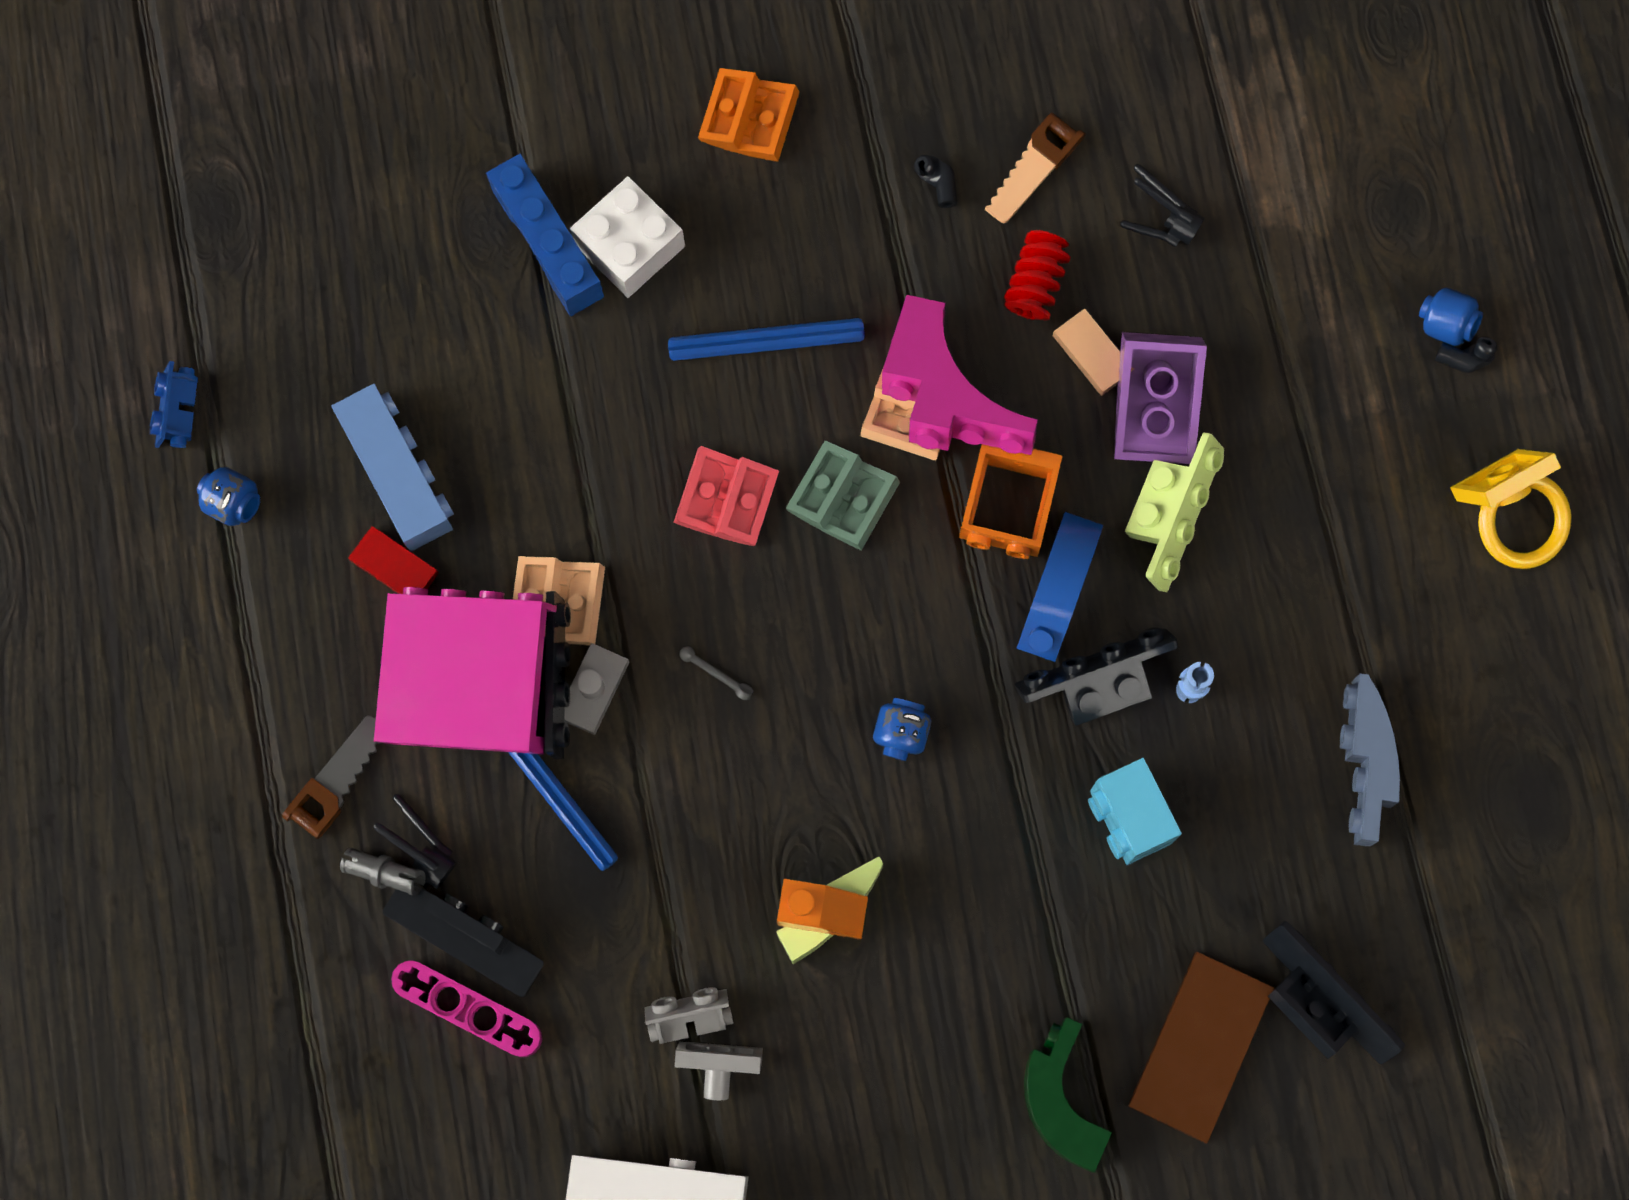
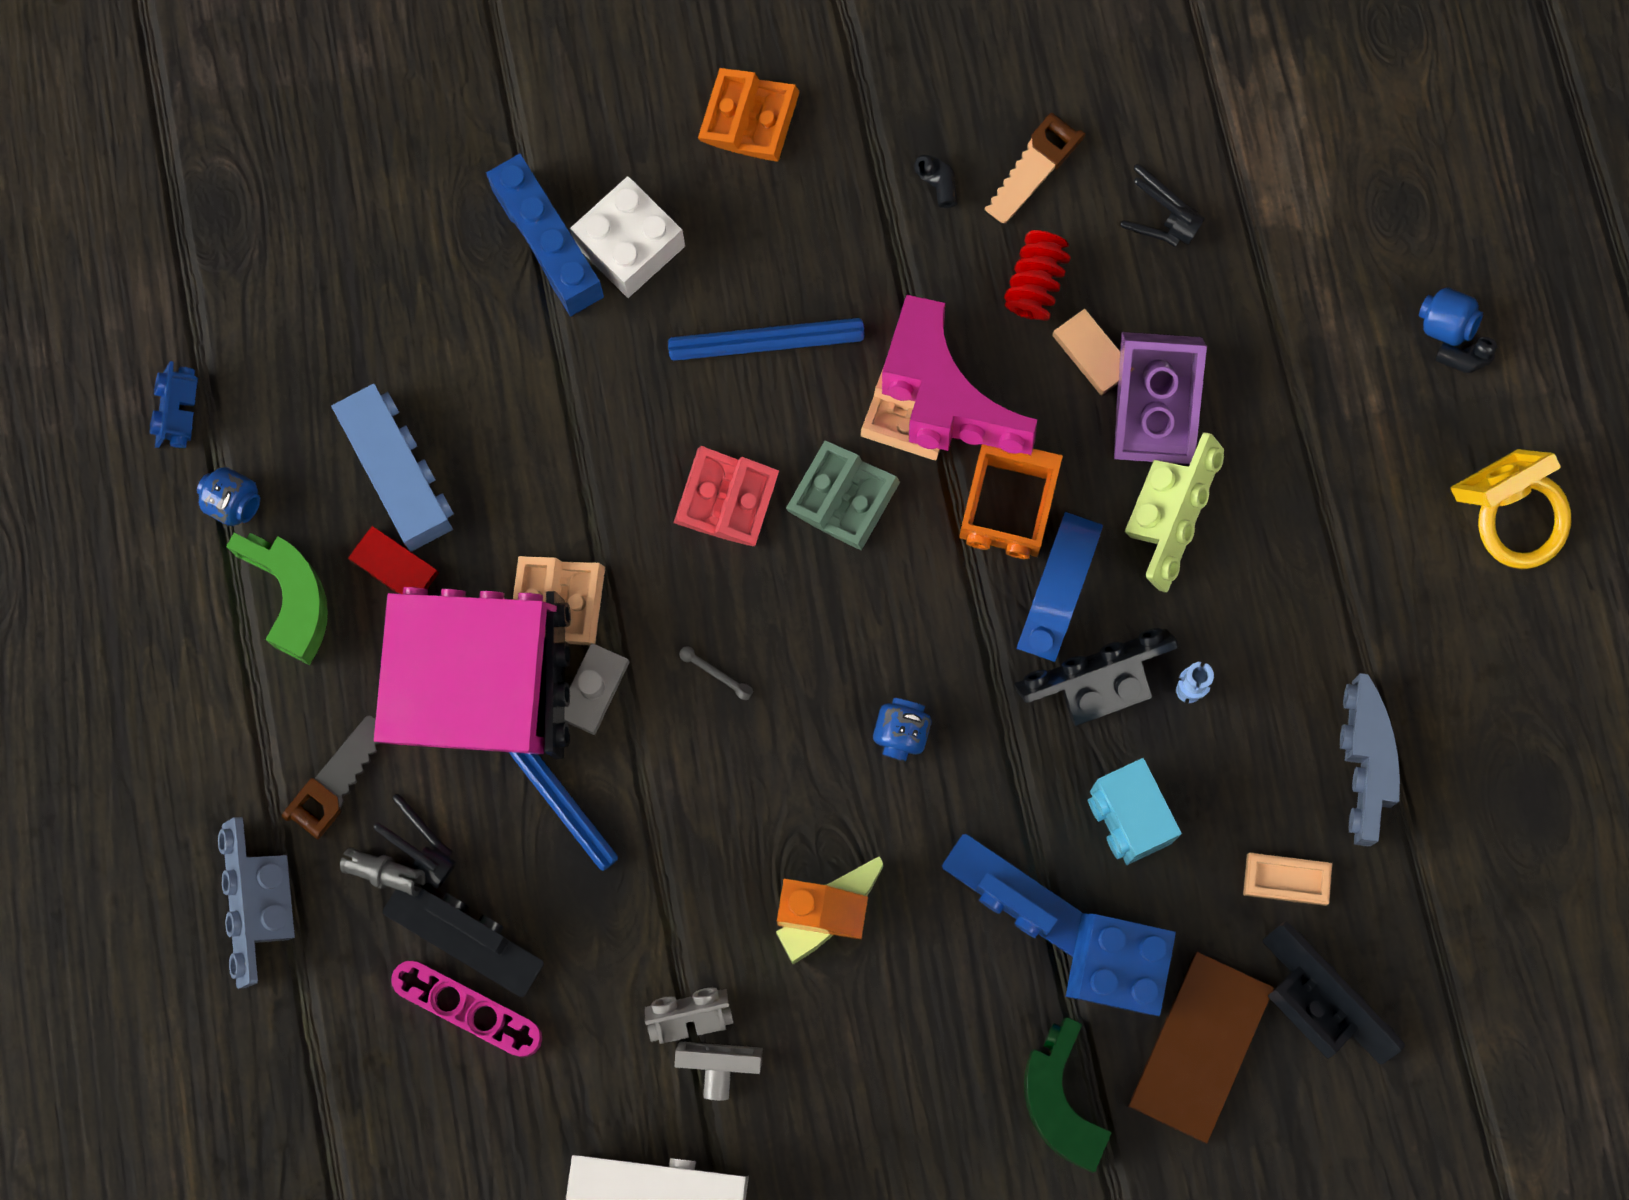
none -> sand blue bracket [218,817,295,989]
none -> bright green arch [226,533,328,665]
none -> blue bracket [942,834,1084,957]
none -> blue brick [1065,914,1176,1016]
none -> light nougat tile [1243,853,1332,906]

